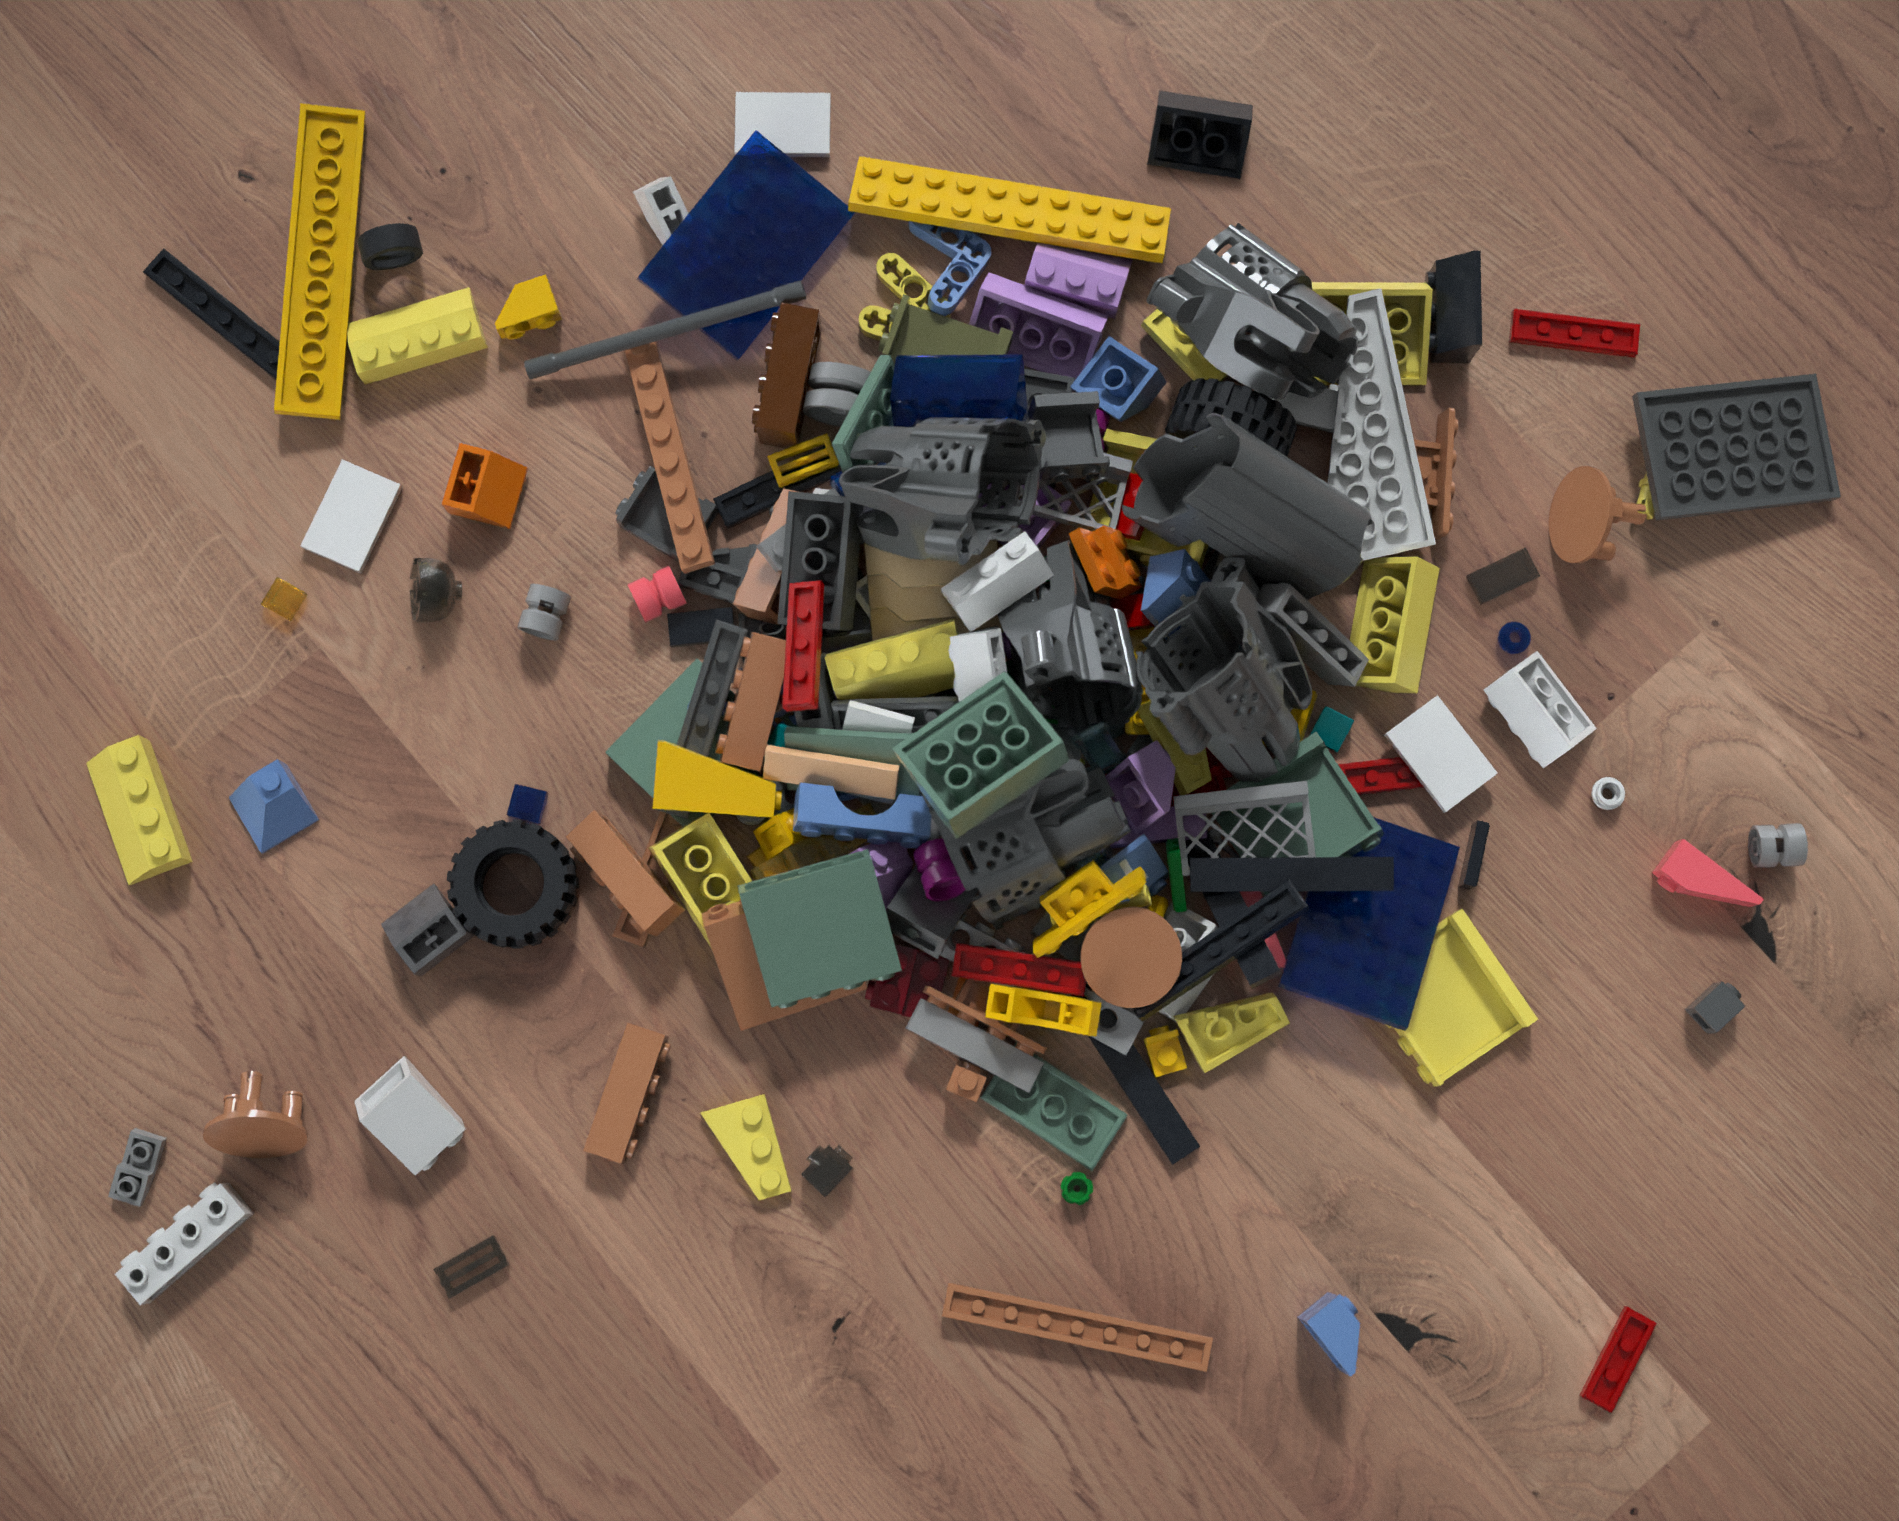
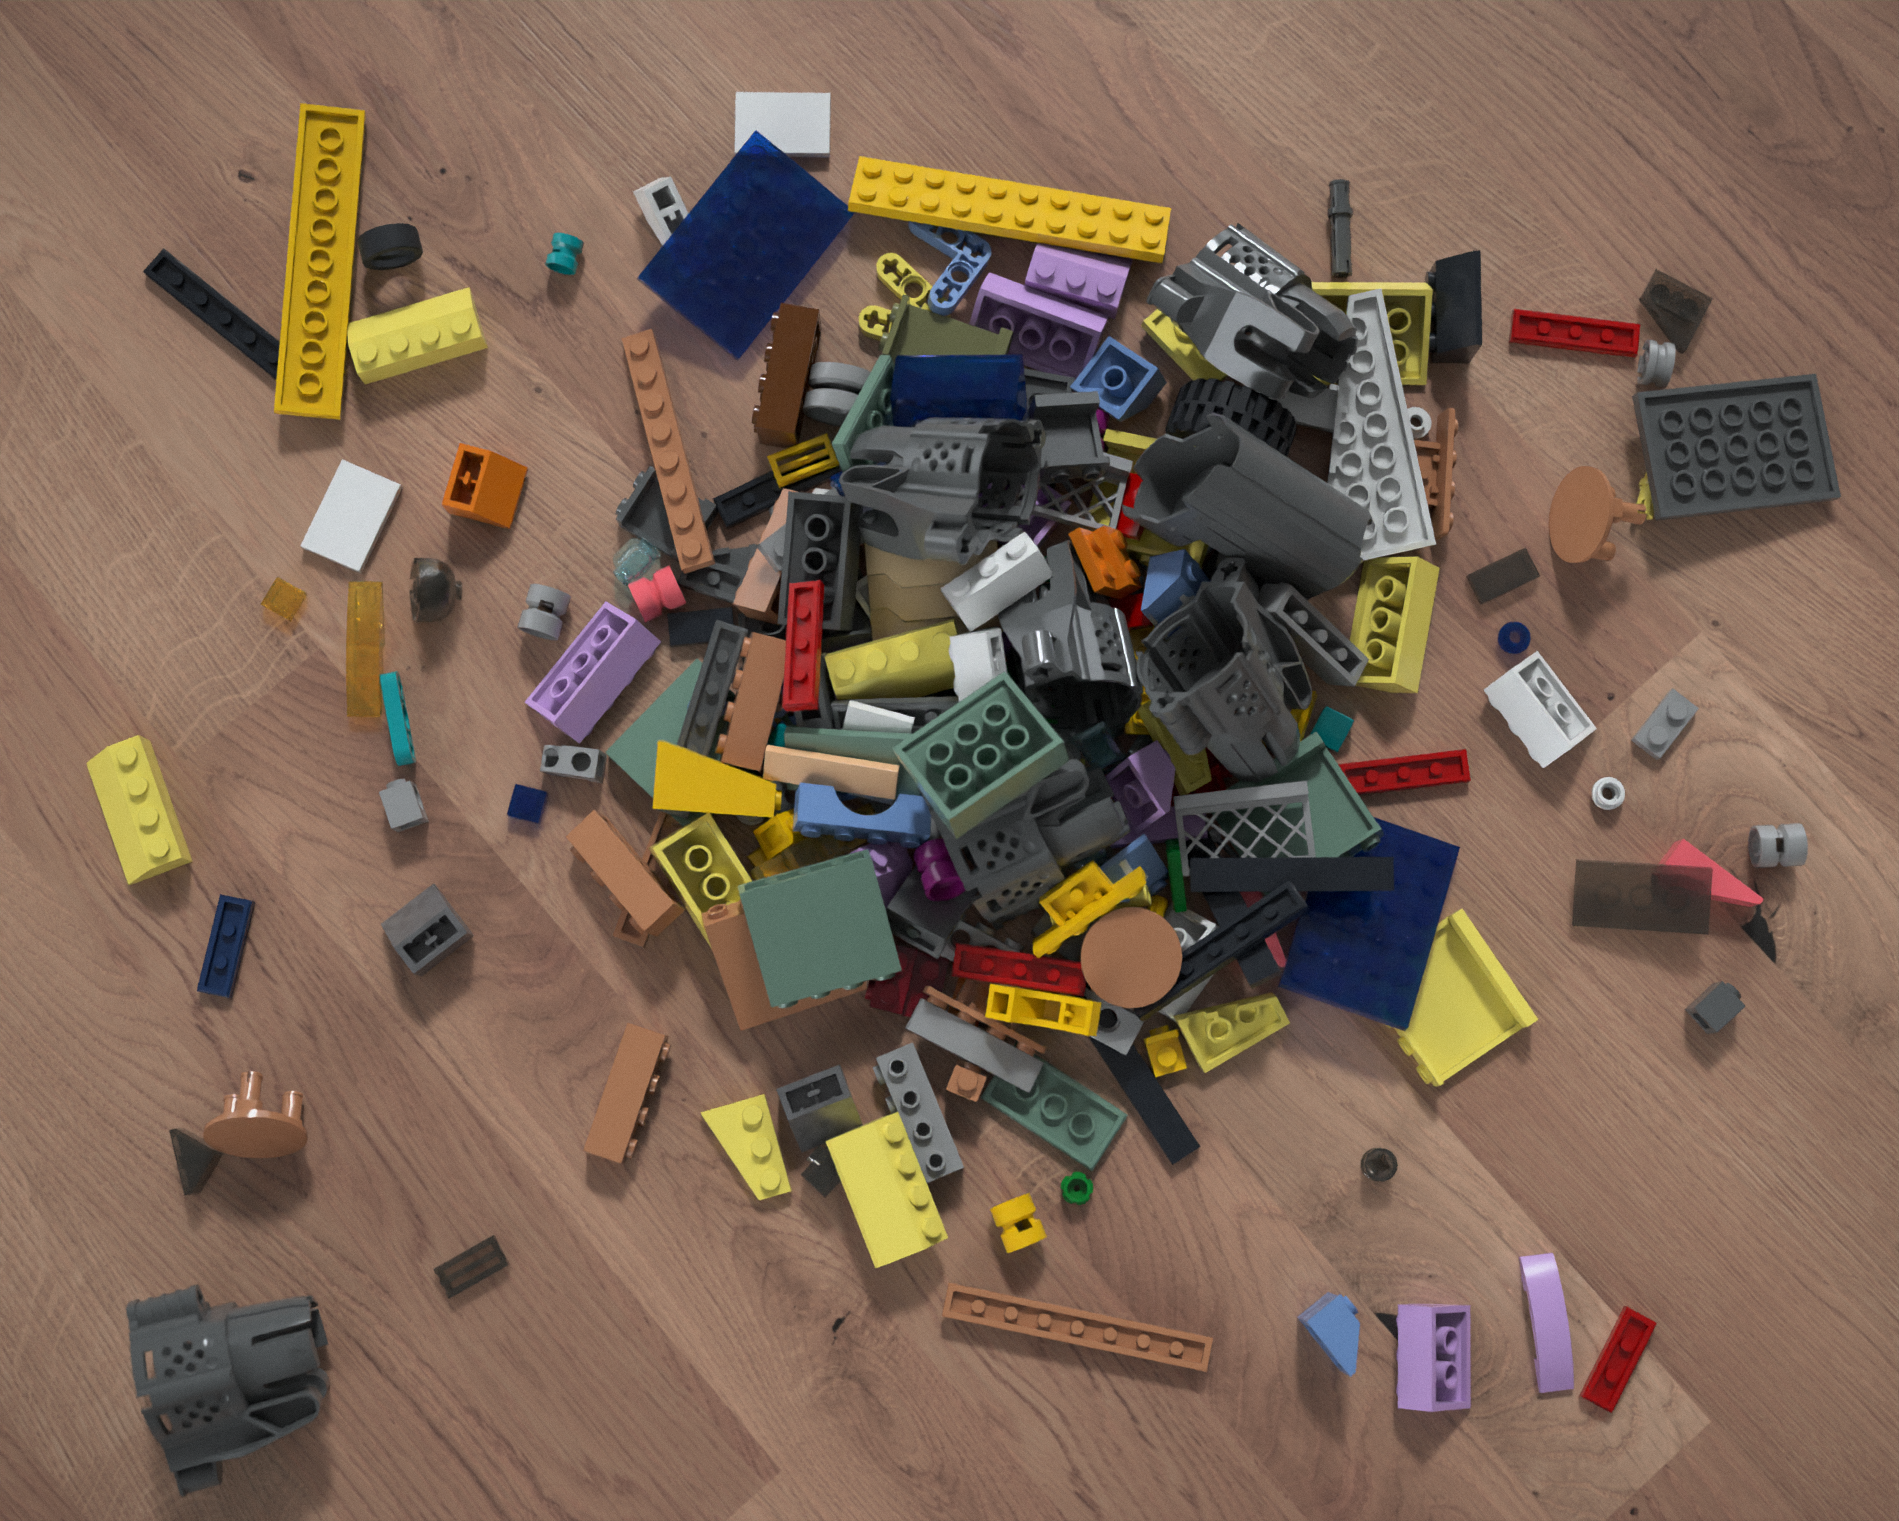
light grey slope [108,1128,167,1207] -> none
white brick [115,1183,254,1305] -> none
medium blue slope [229,759,319,854] -> none
white slope [354,1056,466,1175] -> none
black tyre [447,819,579,949] -> none
yellow slope [495,274,562,340] -> none
dark grey piece [524,280,807,380] -> none
black slope [1147,90,1253,179] -> none
white tile [1384,695,1498,813] -> none
black tile [1458,820,1490,890] -> none
none -> dark grey piece [126,1284,329,1497]
none -> clear smoke slope [169,1128,224,1196]
none -> dark blue tile [197,894,255,999]
none -> clear yellow slope [346,581,385,717]
none -> light grey brick [379,779,429,832]
none -> teal beam [380,671,416,766]
none -> lavender slope [525,601,661,744]
none -> light grey leg [540,745,607,783]
none -> teal wheel [545,233,584,275]
none -> clear light blue head [612,538,661,585]
none -> flat silver slope [776,1065,863,1152]
none -> light yellow slope [825,1112,948,1268]
none -> light grey brick [873,1043,964,1183]
none -> yellow wheel [990,1193,1047,1253]
none -> dark grey pin [1327,179,1353,278]
none -> clear smoke wheel [1360,1148,1398,1182]
none -> lavender slope [1396,1304,1471,1412]
none -> white plate [1407,407,1431,439]
none -> lavender slope [1519,1253,1574,1393]
none -> clear smoke tile [1572,859,1713,934]
none -> light grey plate [1631,688,1699,760]
none -> light grey wheel [1637,339,1676,388]
none -> clear smoke wing [1639,269,1713,354]

